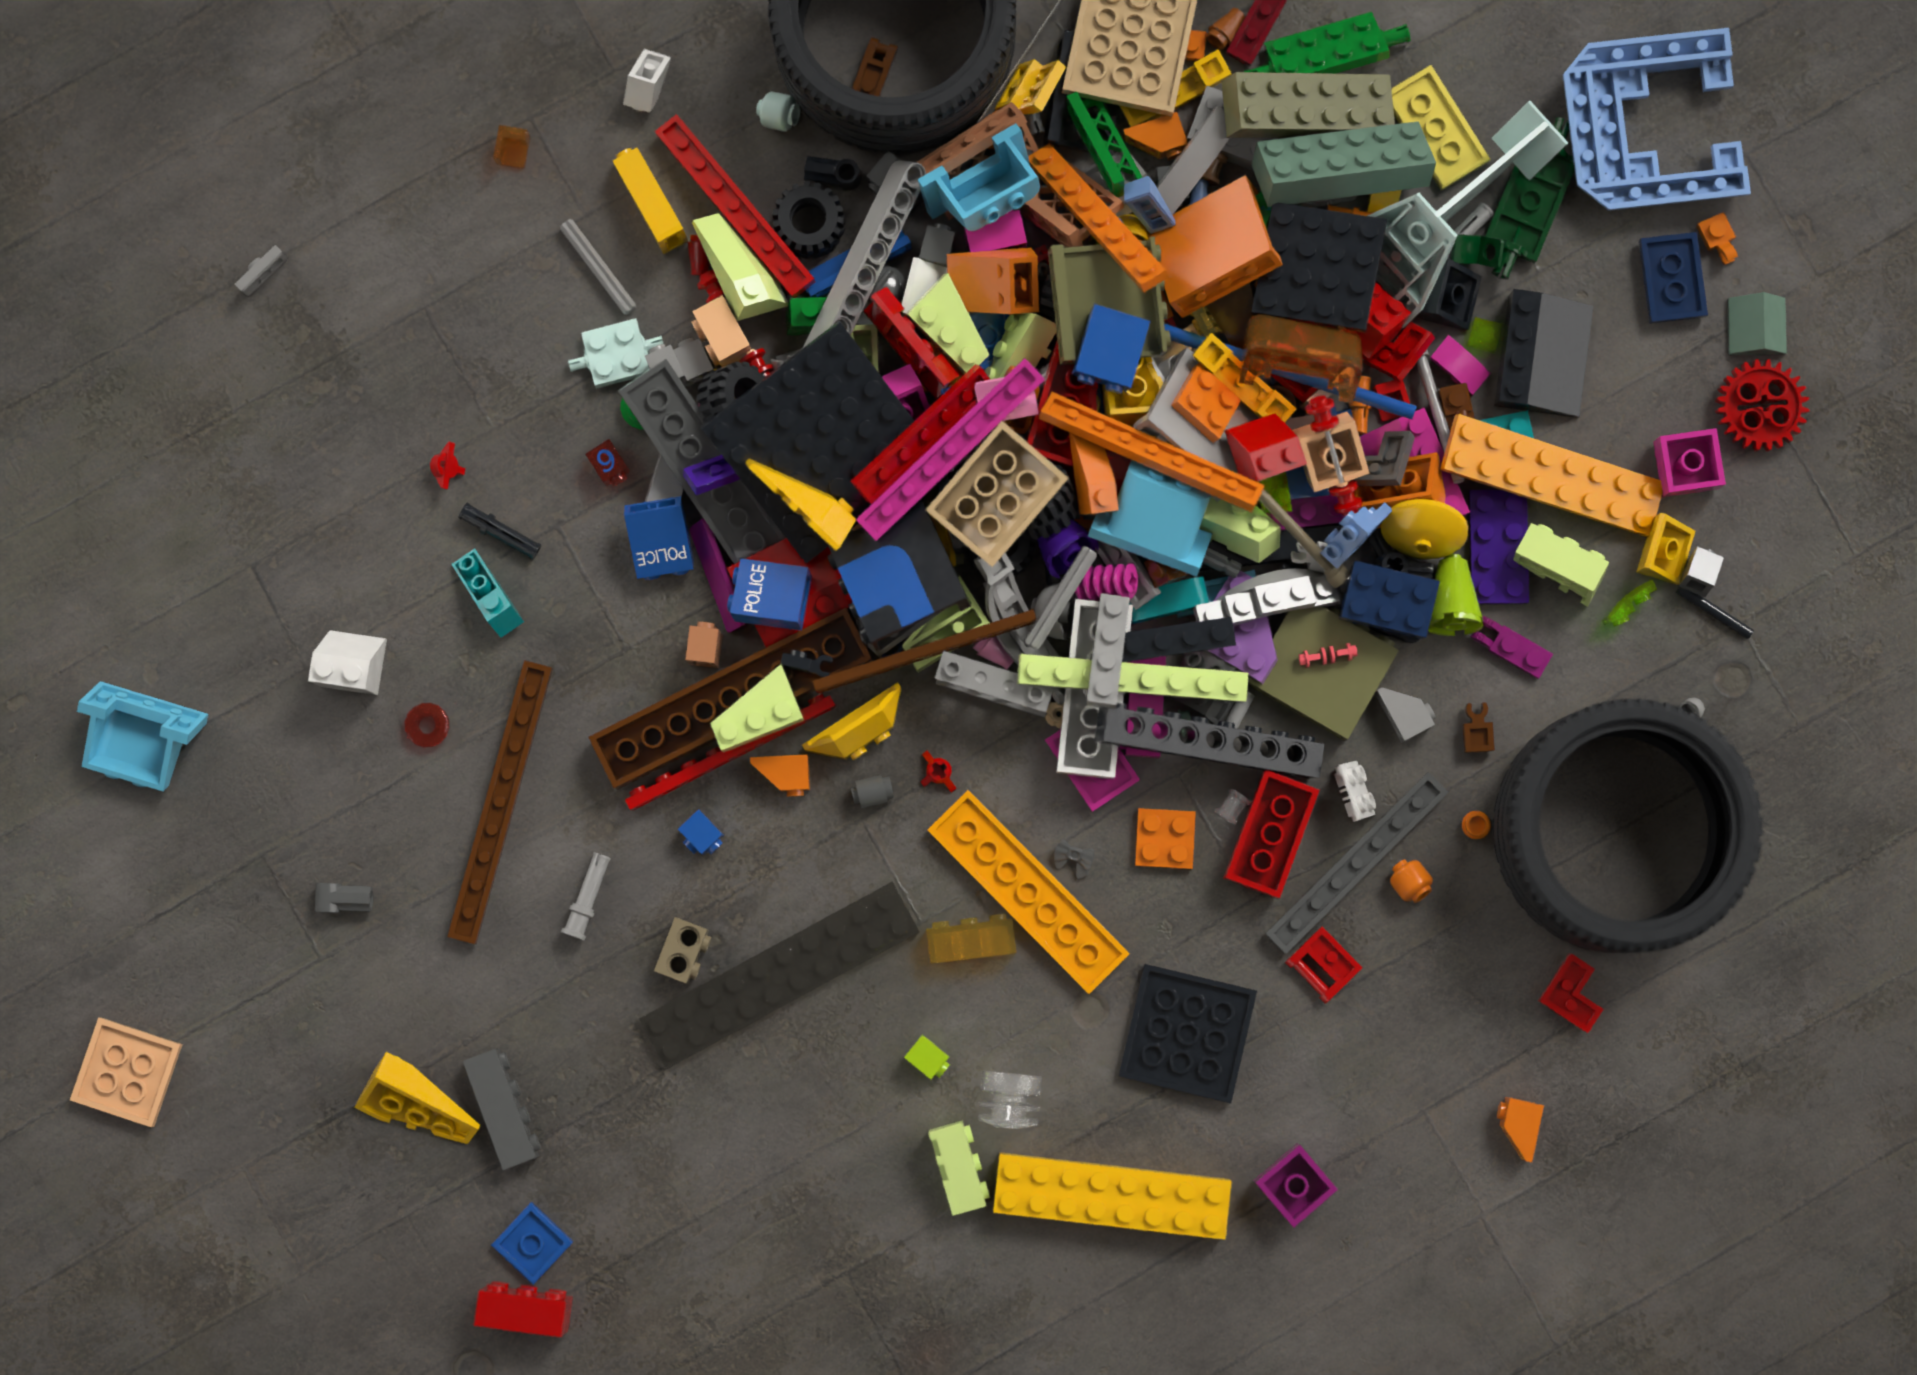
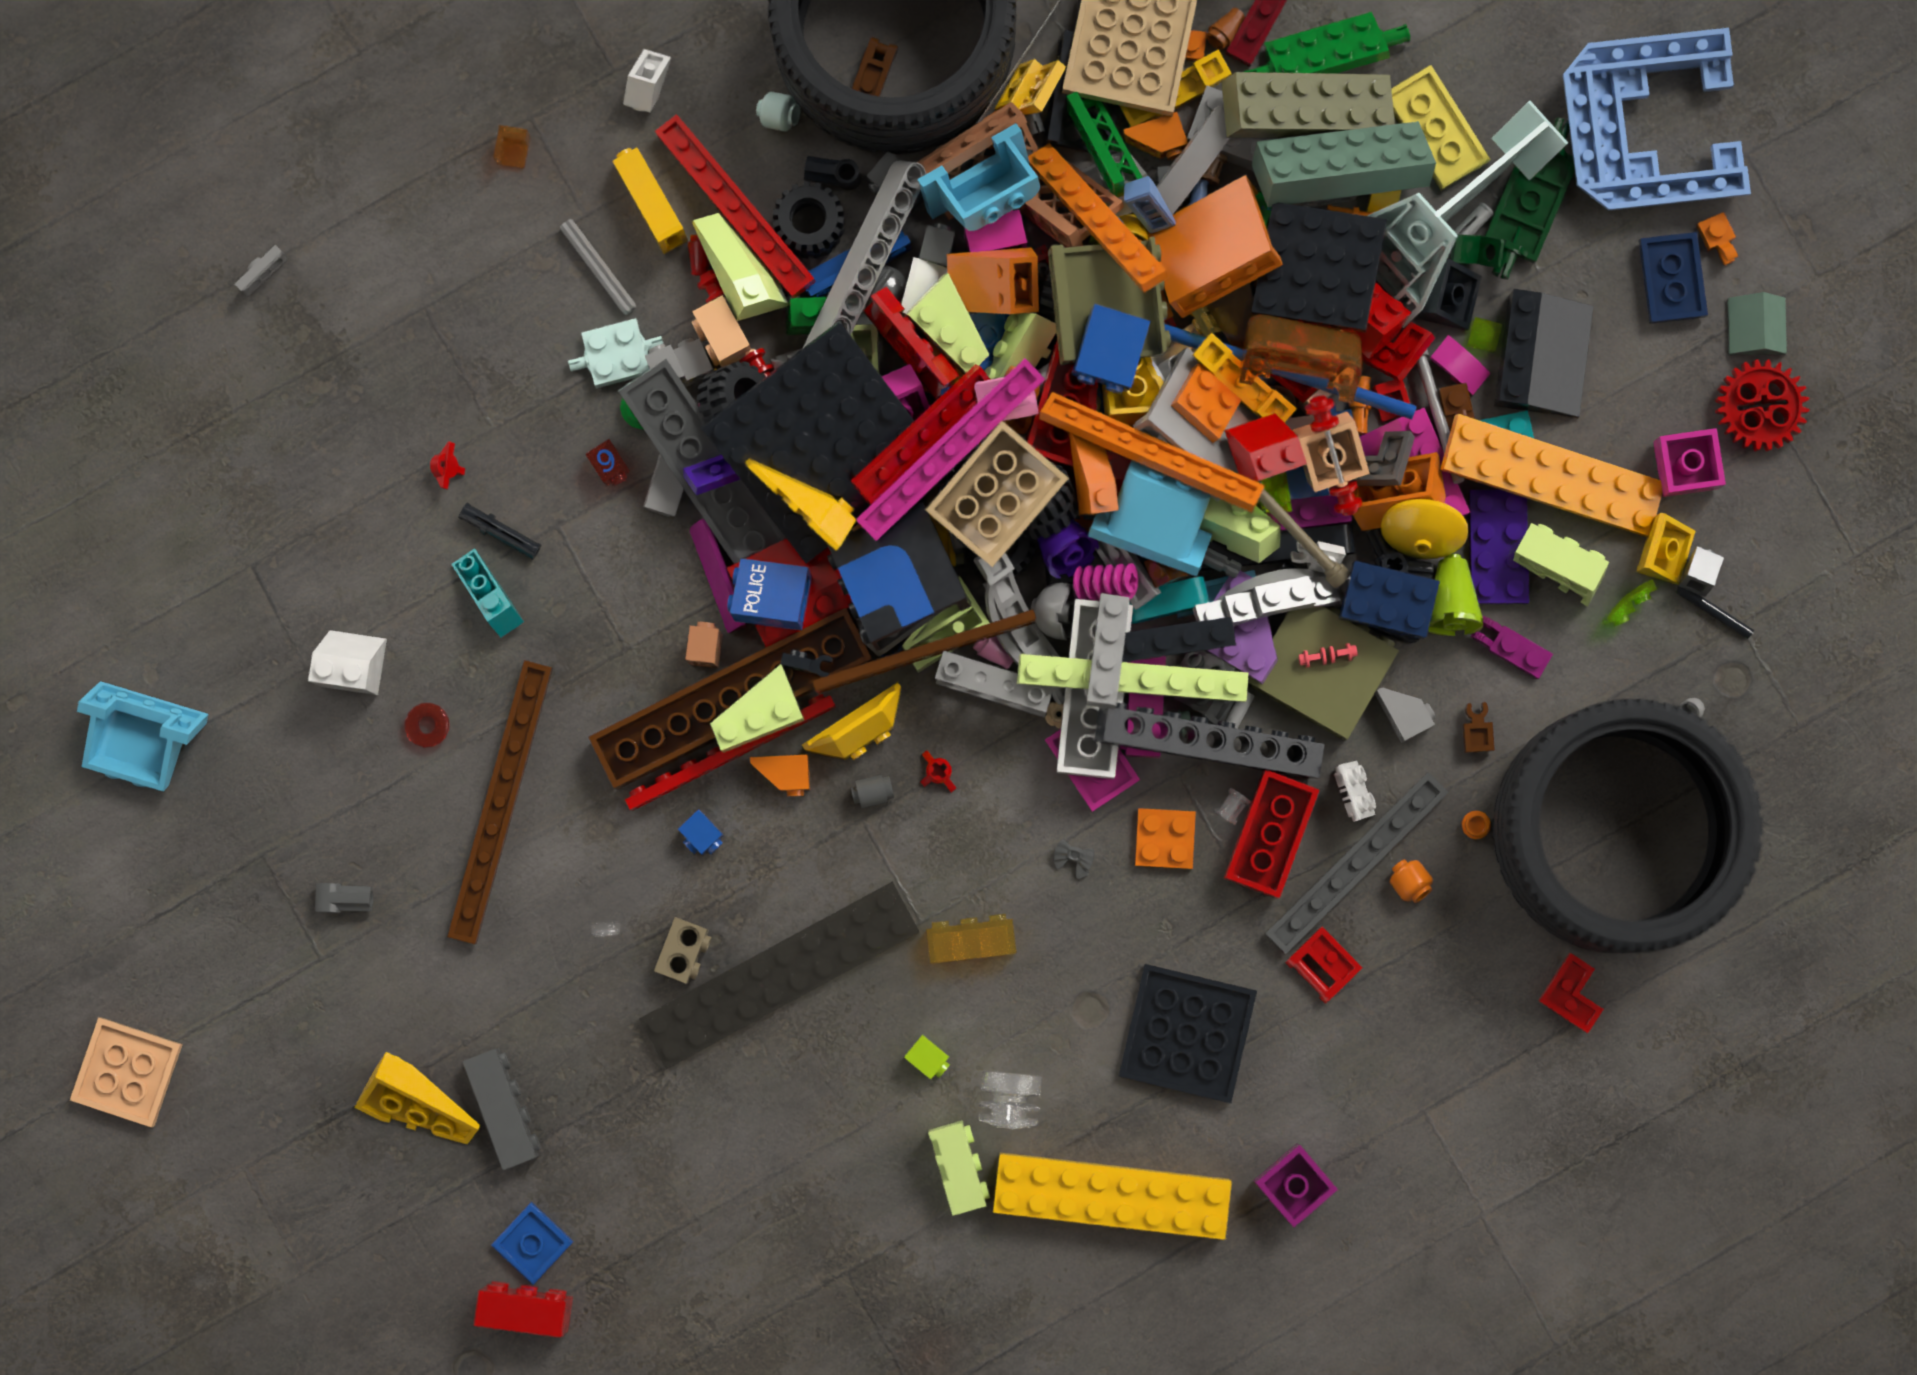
light grey pin [561,852,611,941] -> none
blue brick [624,496,693,580] -> none
light orange plate [927,790,1130,994] -> none
light grey axle [1025,546,1097,650] -> none
medium blue plate [1321,502,1392,569] -> none
orange slope [1497,1097,1544,1162] -> none
none -> clear tile [591,922,620,937]

